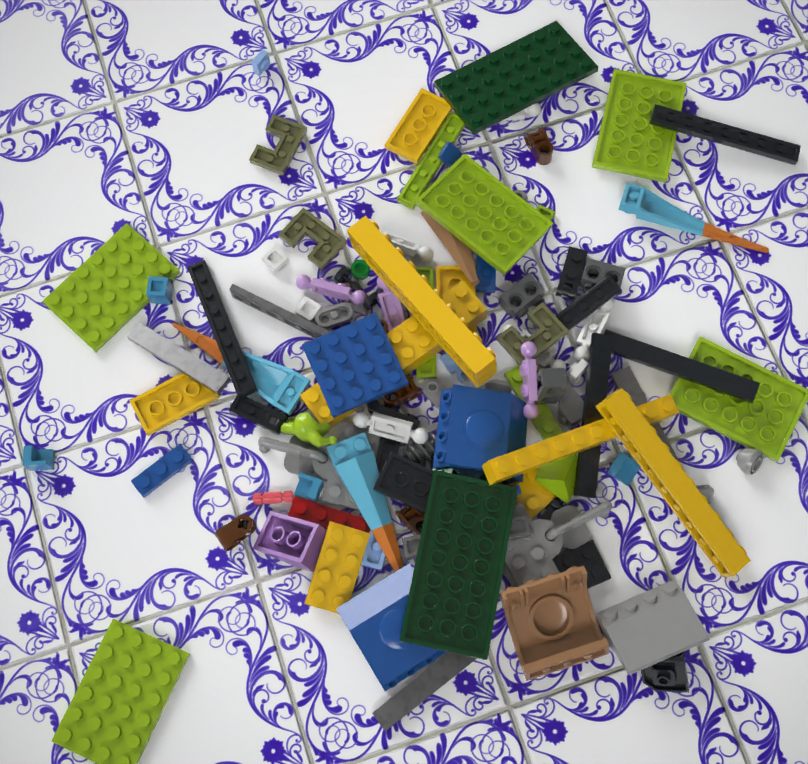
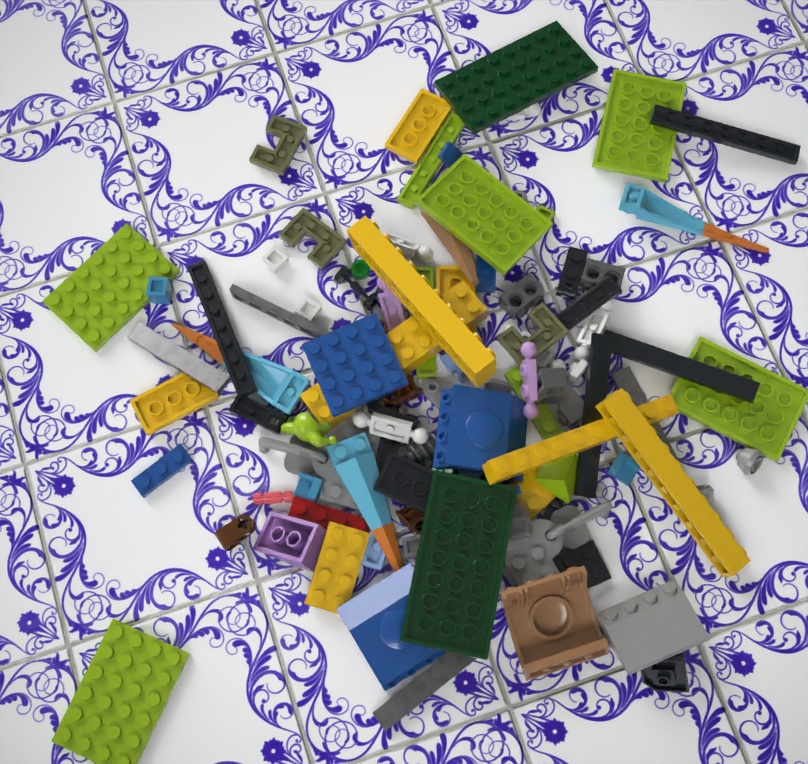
dark azure panel [23,445,54,471] -> none
light blue plate [251,49,270,76] -> none
lavender plate [296,275,367,306] -> none
light grey plate [315,302,354,329] -> none
reddish brown piece [524,127,553,165] -> none

